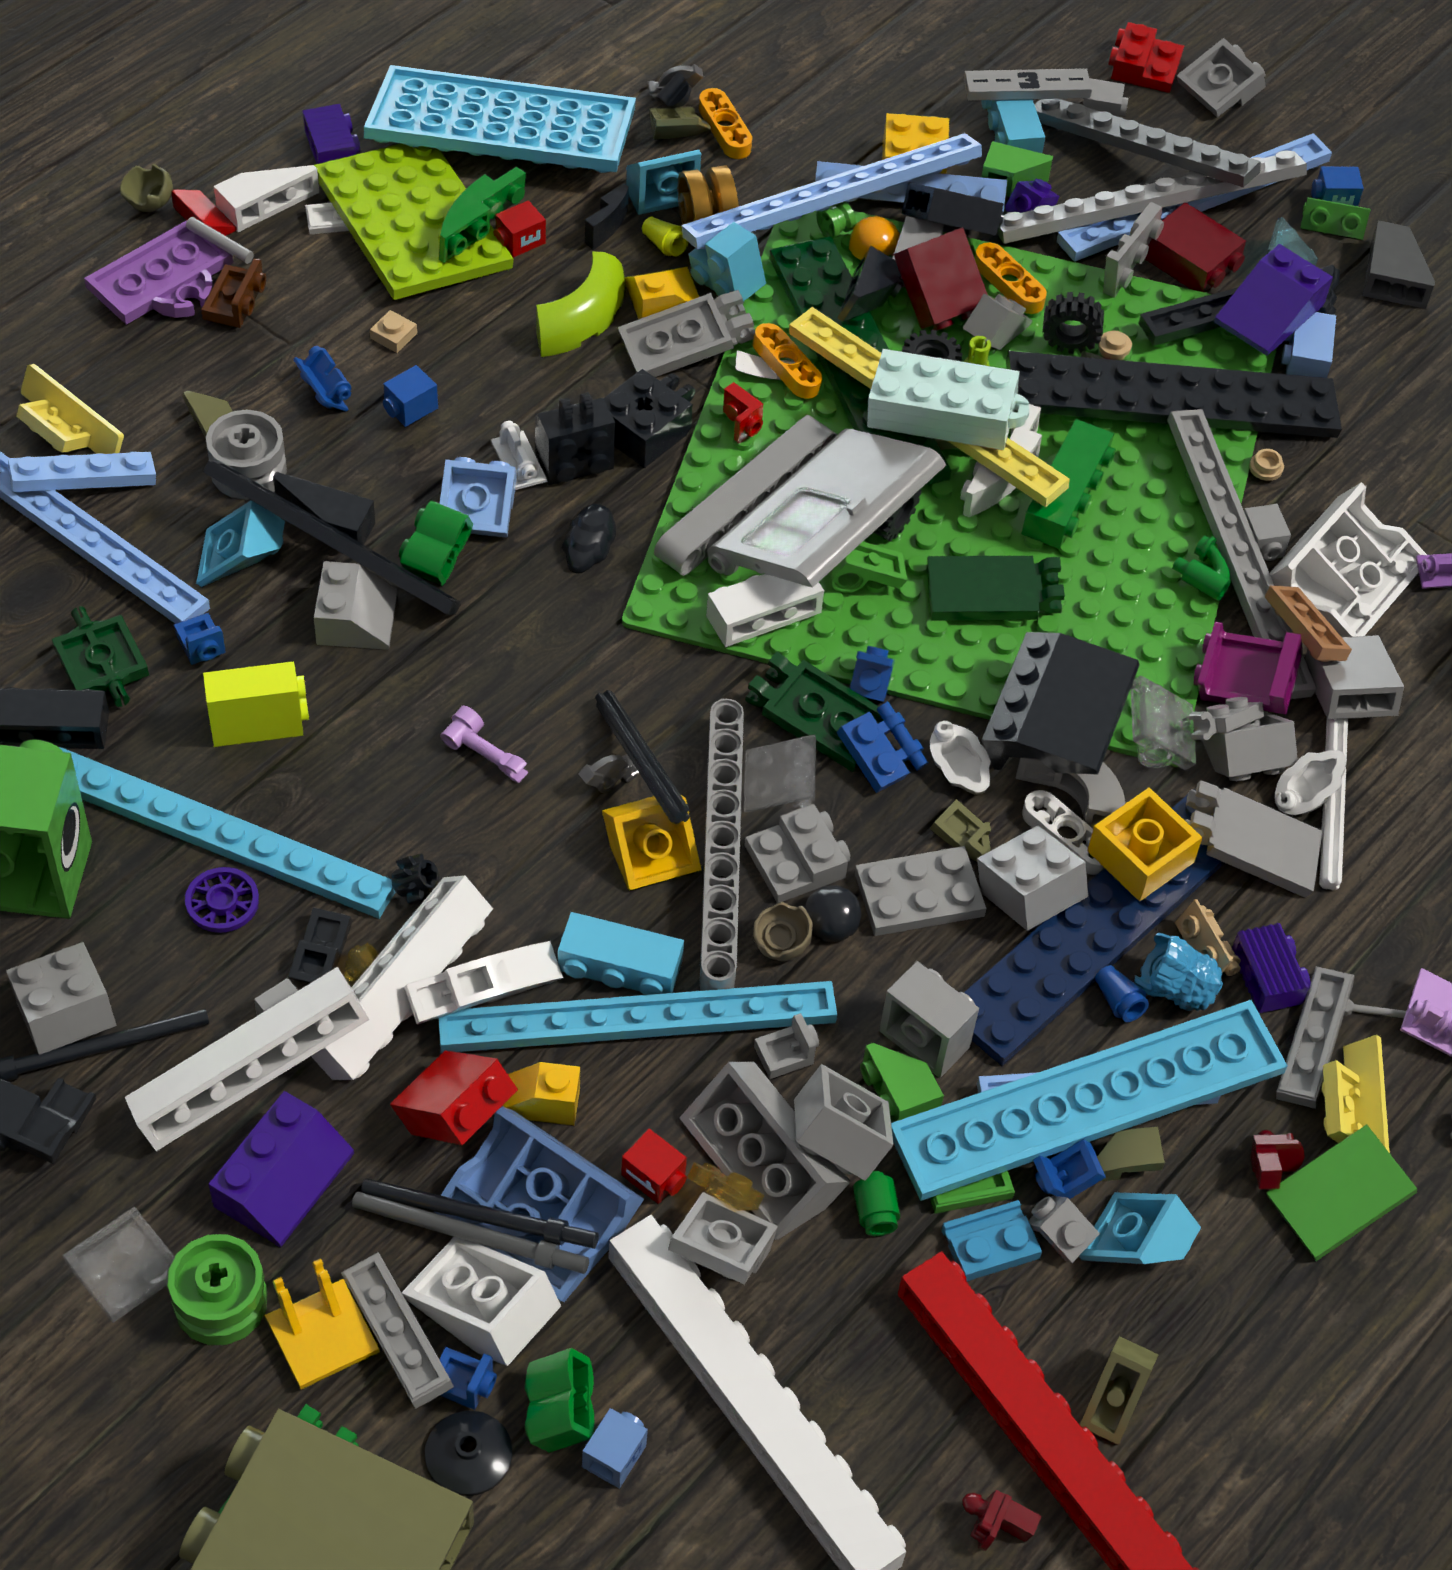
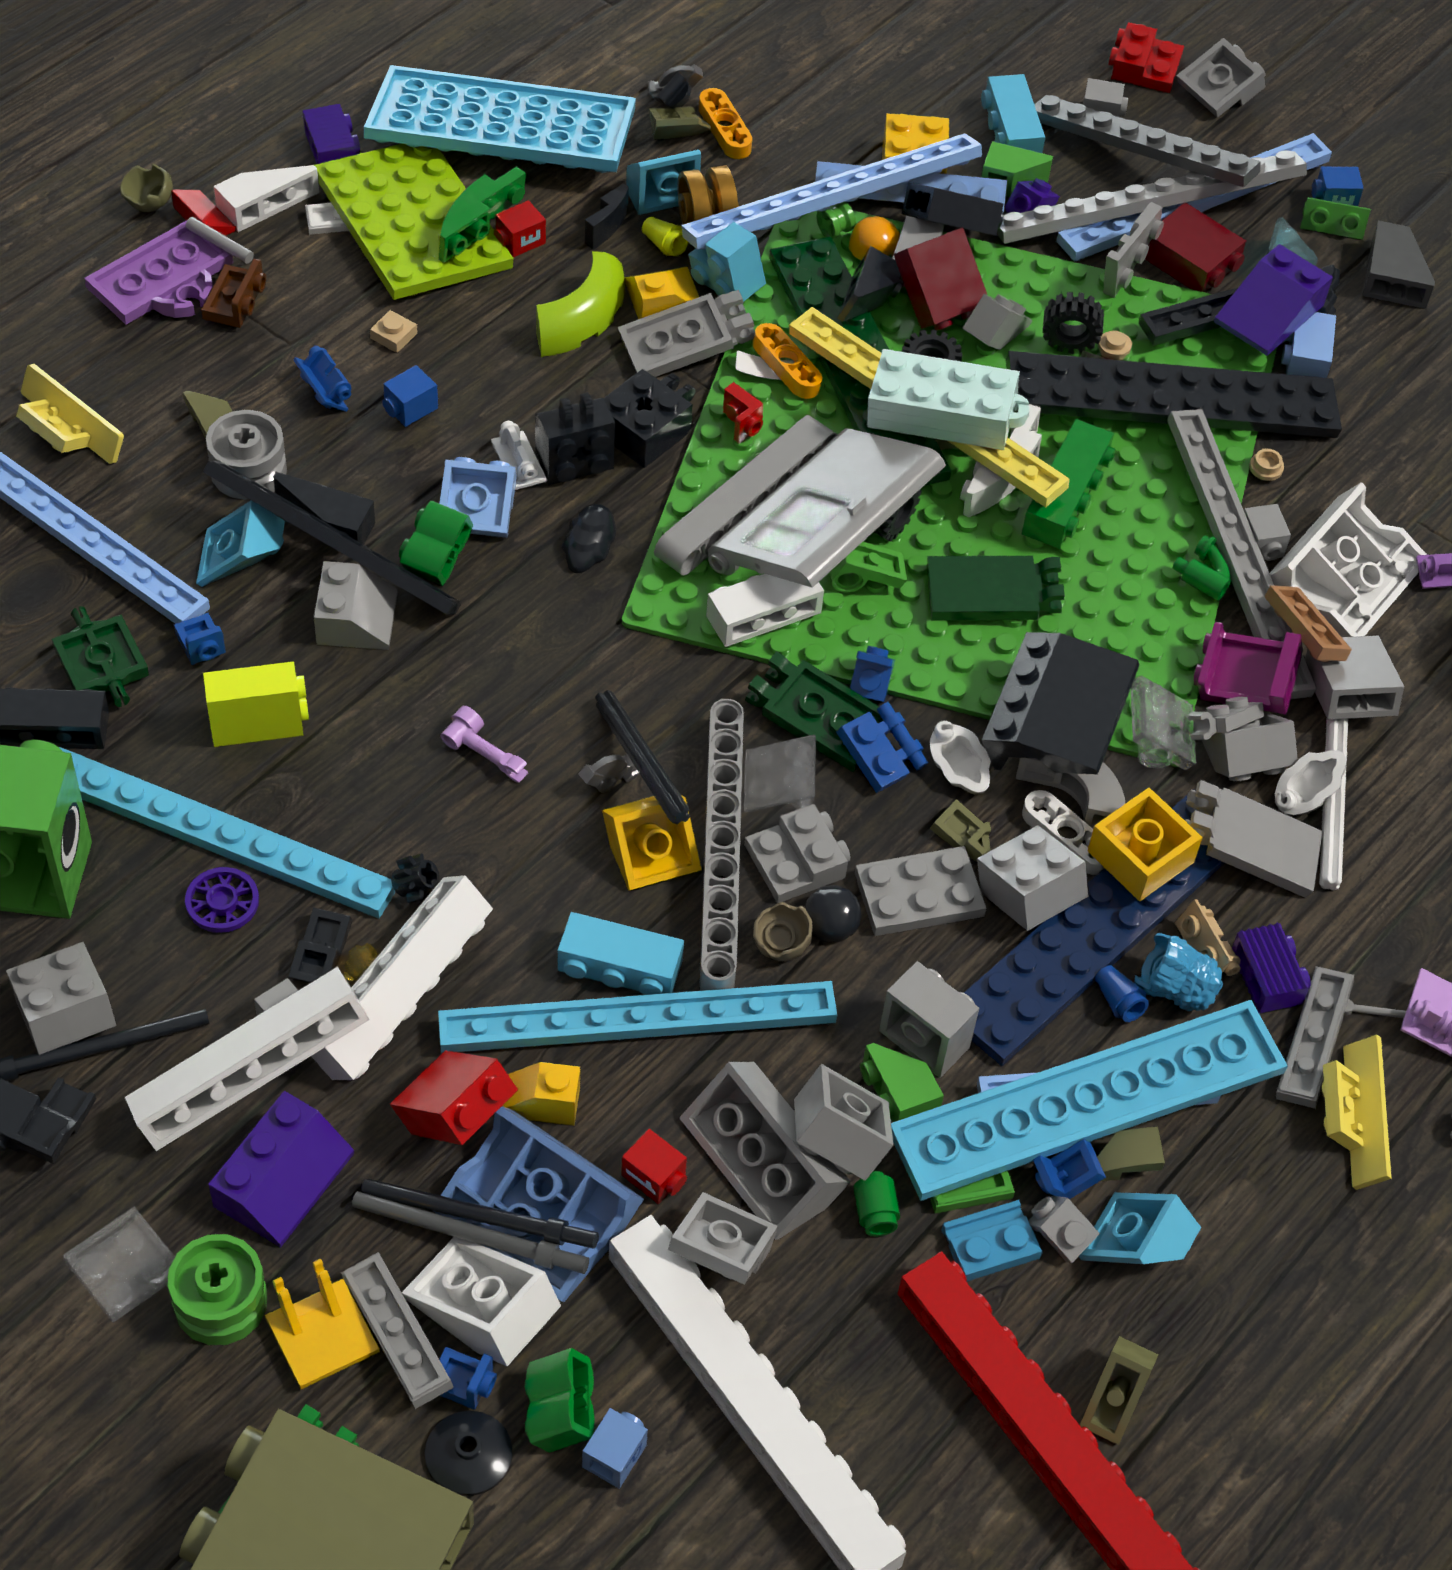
light blue plate [8,452,156,492] -> none
white slope [404,941,563,1025] -> none
clear yellow plate [687,1163,764,1210] -> none
light grey bracket [754,1013,819,1079] -> none
dark red piece [962,1490,1041,1551] -> none
light grey tile [964,69,1092,100] -> none
lime pin [964,336,991,366] -> none
light orange beam [975,242,1047,314] -> none
dark red piece [1250,1129,1305,1189] -> none
bright green tile [1266,1124,1417,1261] -> none

